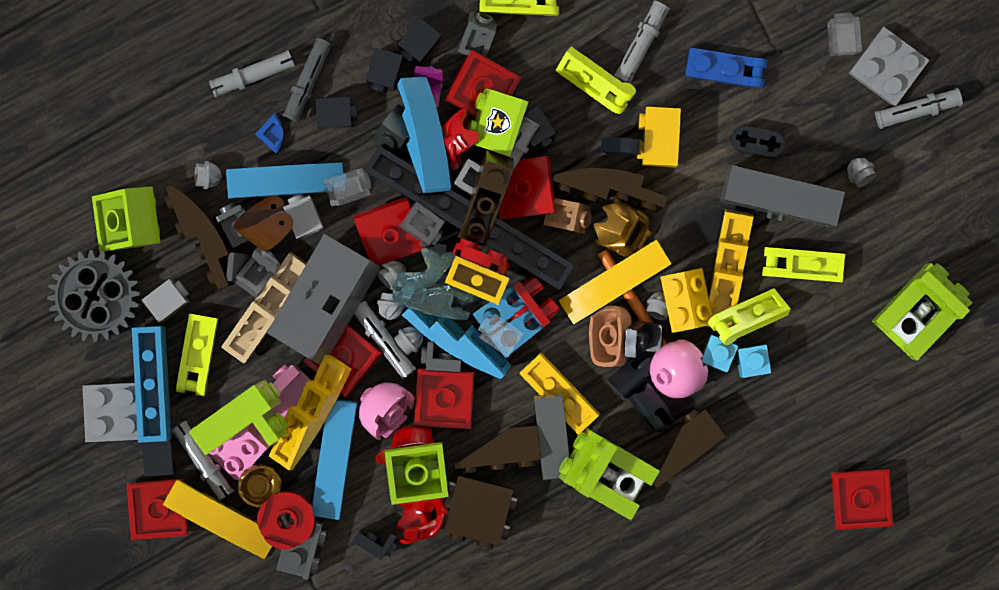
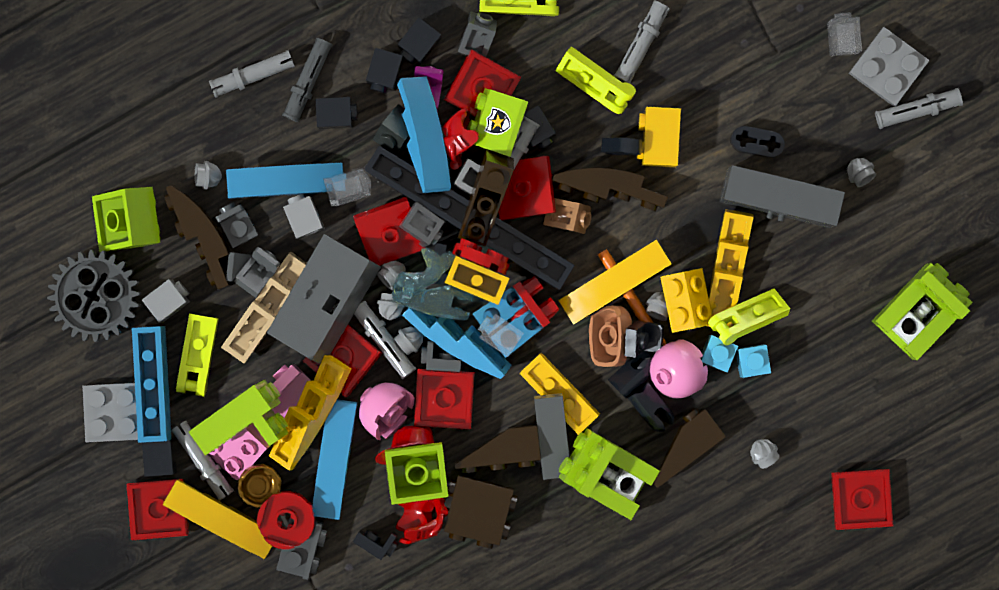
reddish brown piece [233,196,293,251] -> none
blue tile [255,114,284,154] -> none
pearl gold helmet [594,198,652,257] -> none
blue plate [685,48,768,89] -> none
neon yellow plate [762,247,845,282] -> none
none -> light grey plate [750,439,779,469]

